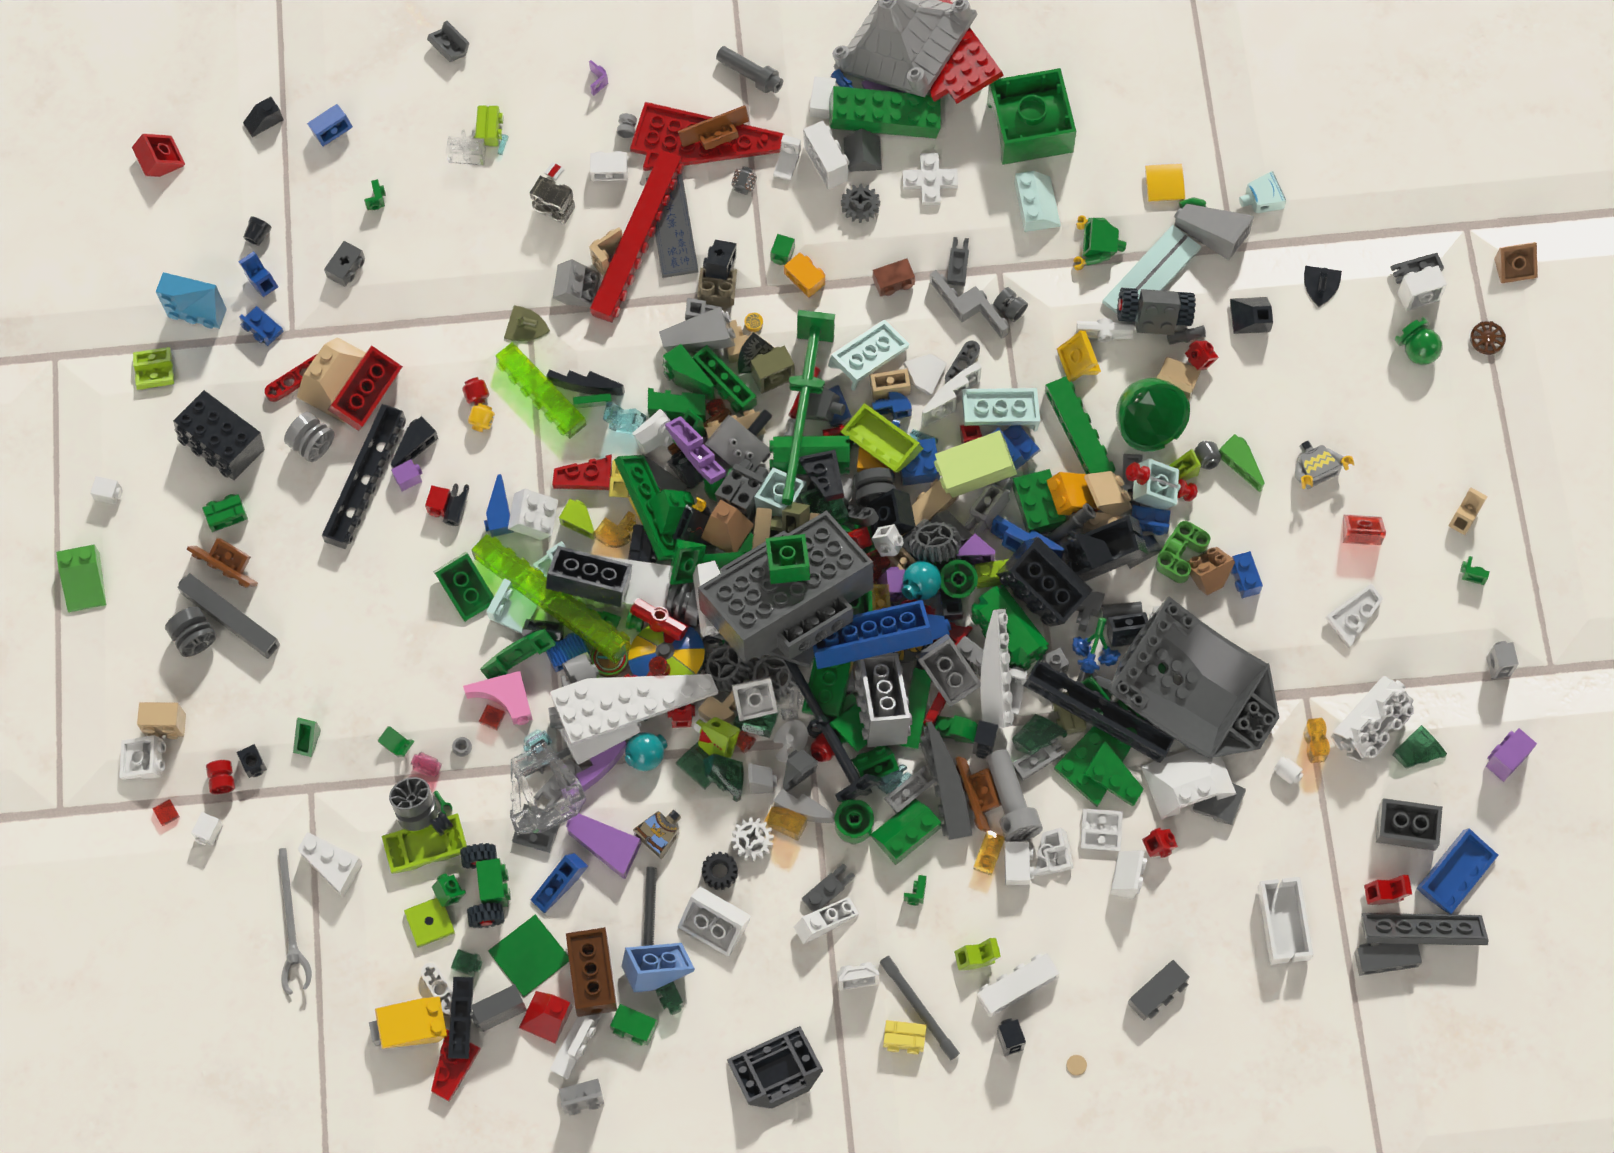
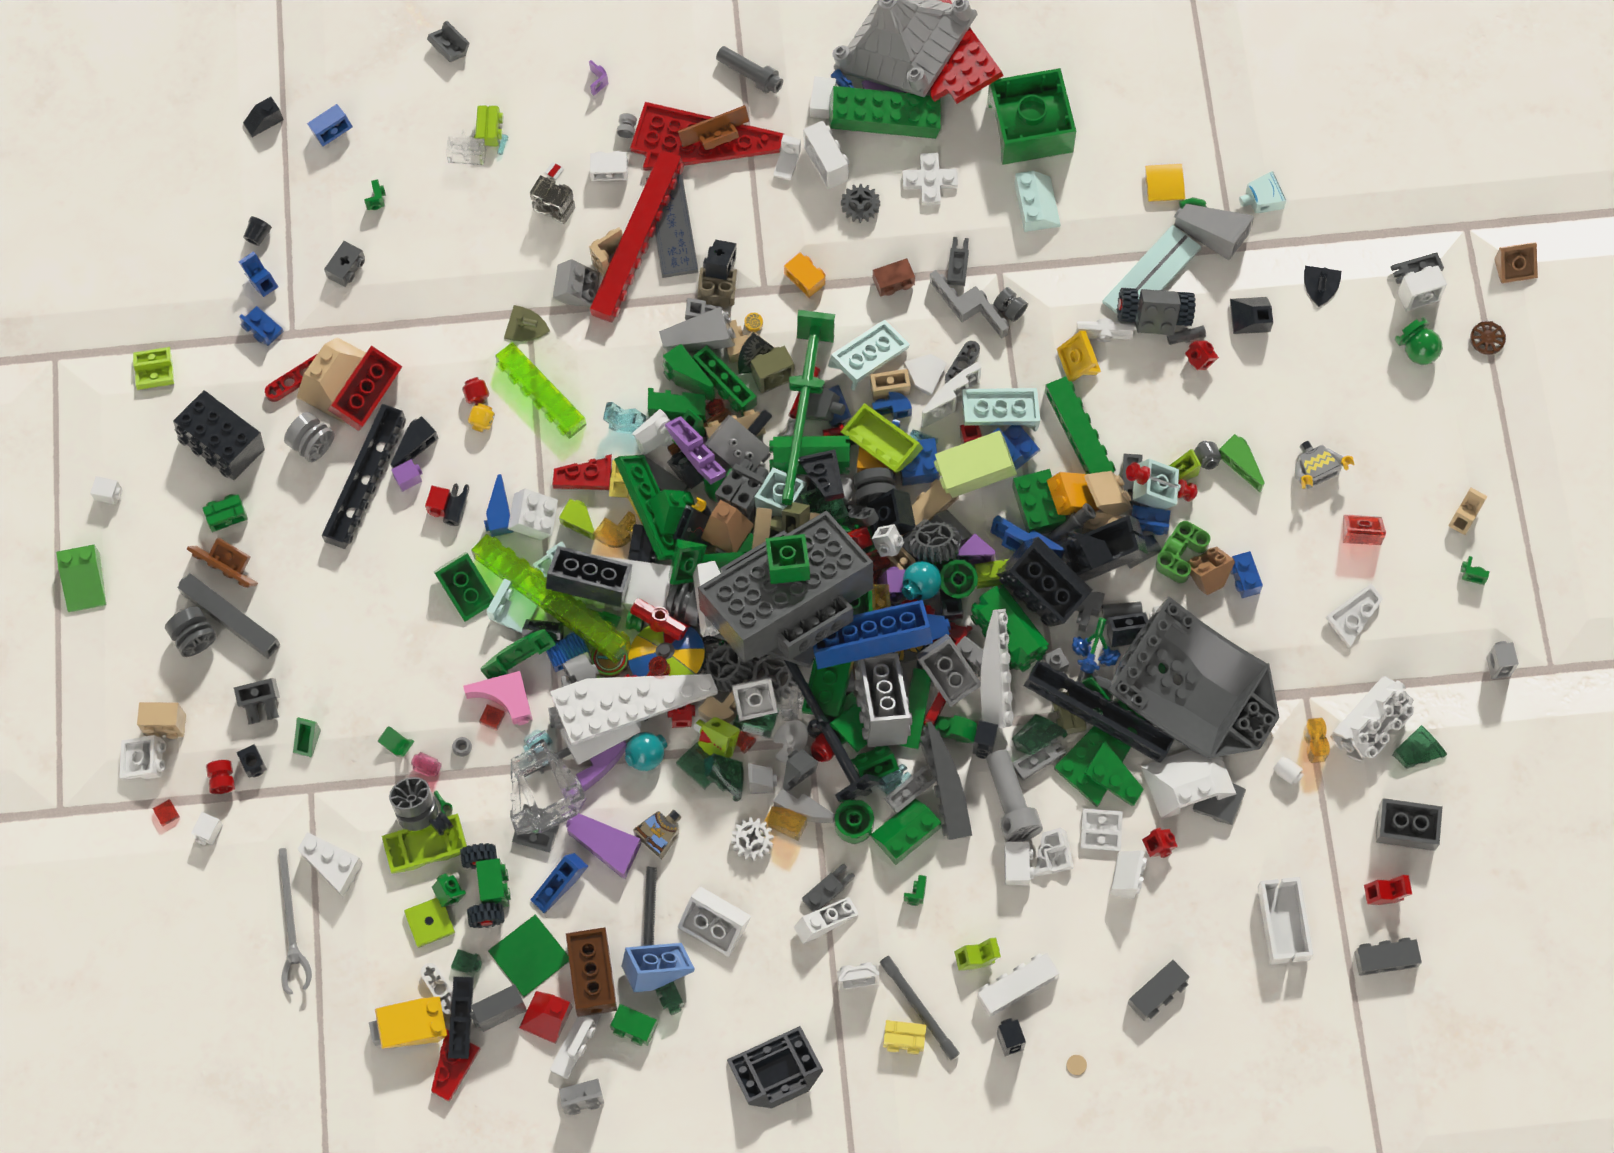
red slope [132,134,185,177] -> none
dark azure slope [156,272,227,329] -> none
light grey hinge [534,758,583,810] -> none
black slope [546,369,625,395] -> none
green tile [573,393,613,408] -> none
black tyre [702,852,738,890] -> none
dark grey head [731,166,757,195] -> none
green brick [770,234,795,265] -> none
dark grey slope [843,128,882,172] -> none
dark orange bracket [955,756,1002,833] -> none
light grey hinge [965,478,1013,536] -> none
clear yellow slope [973,830,1005,876] -> none
white bracket [1009,667,1027,715] -> none
green torso [1073,215,1127,270] -> none
green piece [1116,378,1190,452] -> none
tan bracket [1157,357,1201,401] -> none
dark grey tile [1361,913,1489,945] -> none
blue slope [1416,828,1498,914] -> none
medium lavender brick [1486,728,1537,782] -> none
none -> dark grey brick [234,678,280,725]

